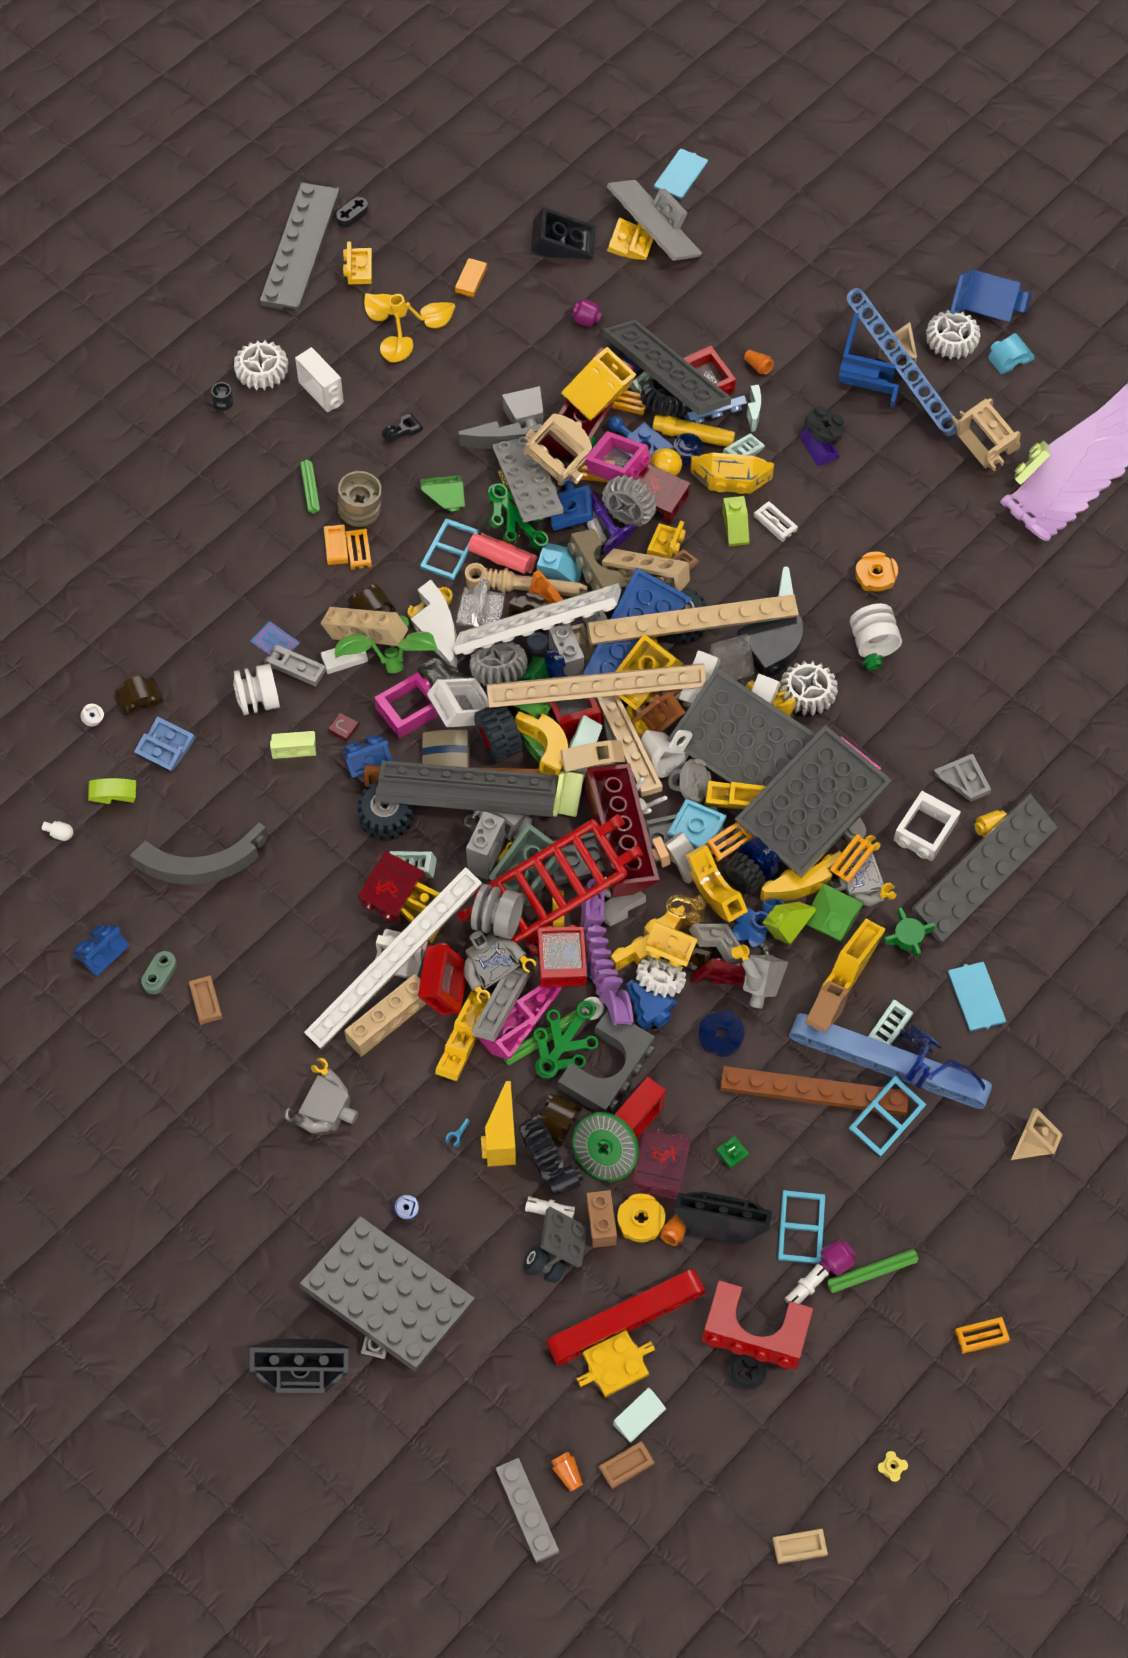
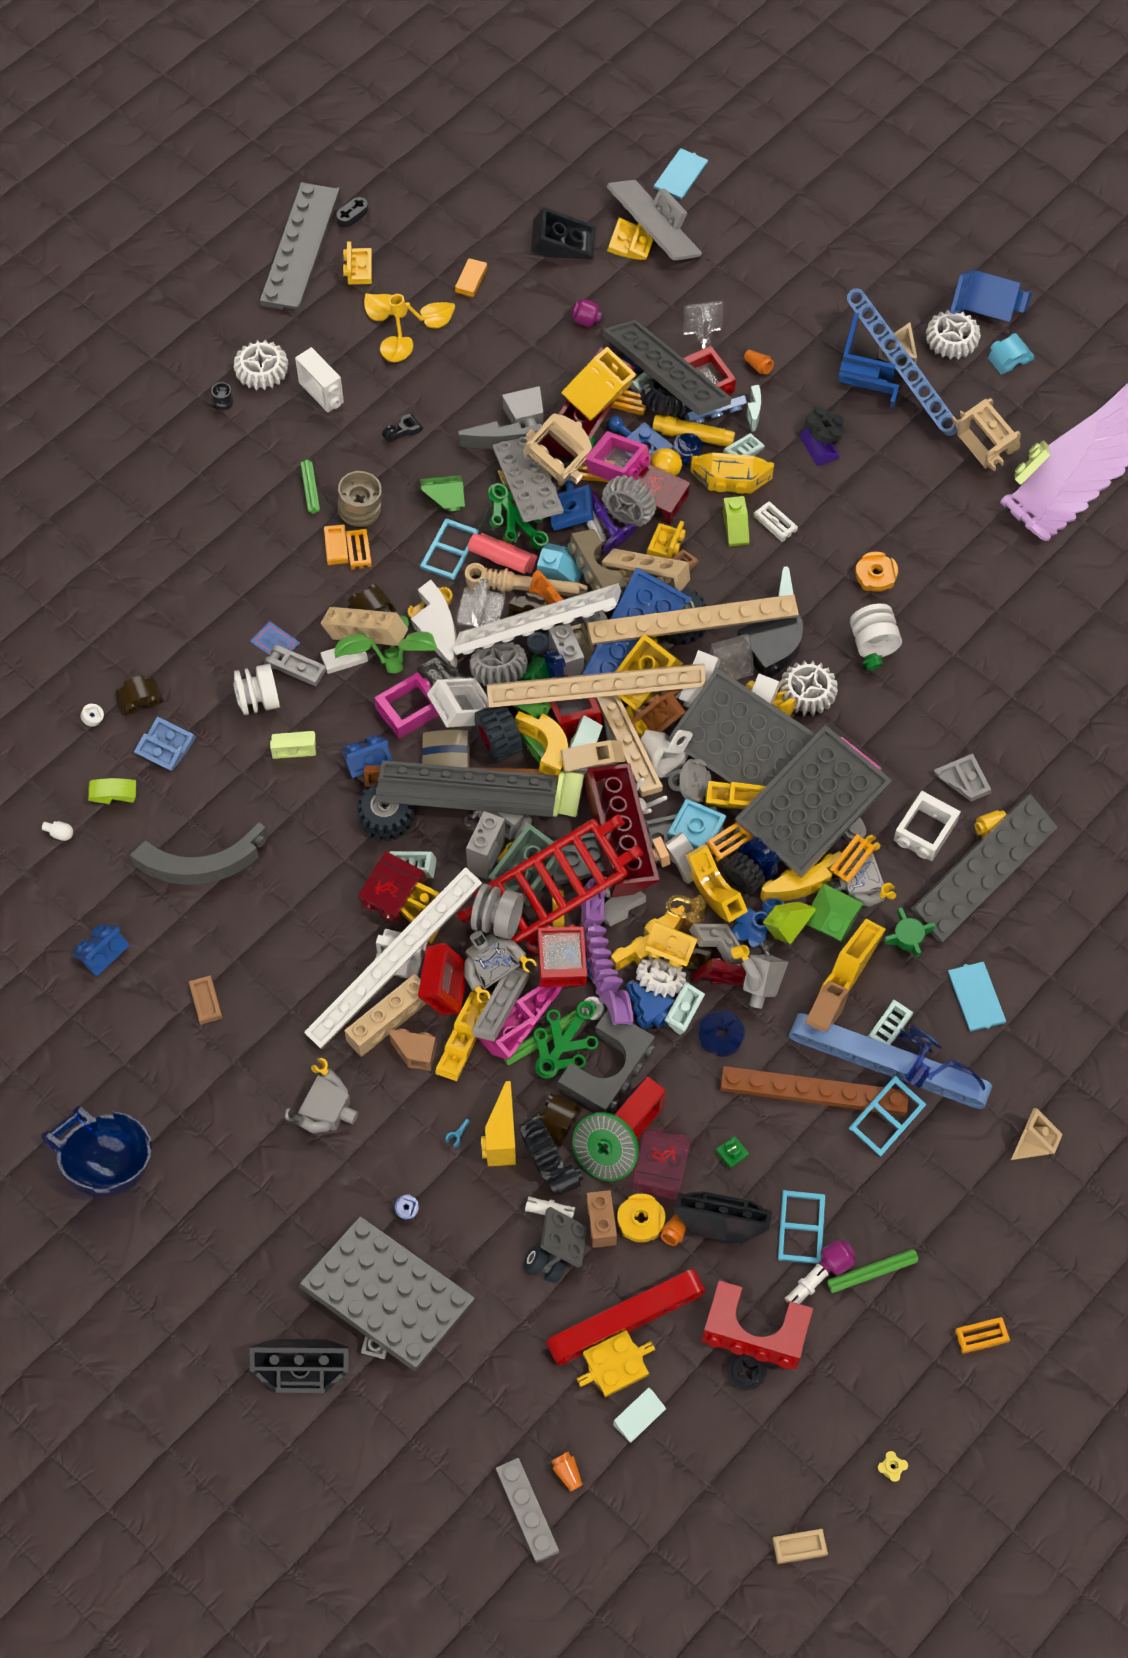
sand green plate [141,951,177,994] -> none
dark red tile [328,713,359,742] -> none
medium nougat tile [599,1441,655,1490] -> none
none -> clear blue windscreen [41,1106,152,1198]
none -> medium nougat slope [389,1028,437,1071]
none -> light aqua slope [665,982,705,1035]
none -> clear bracket [682,301,724,348]

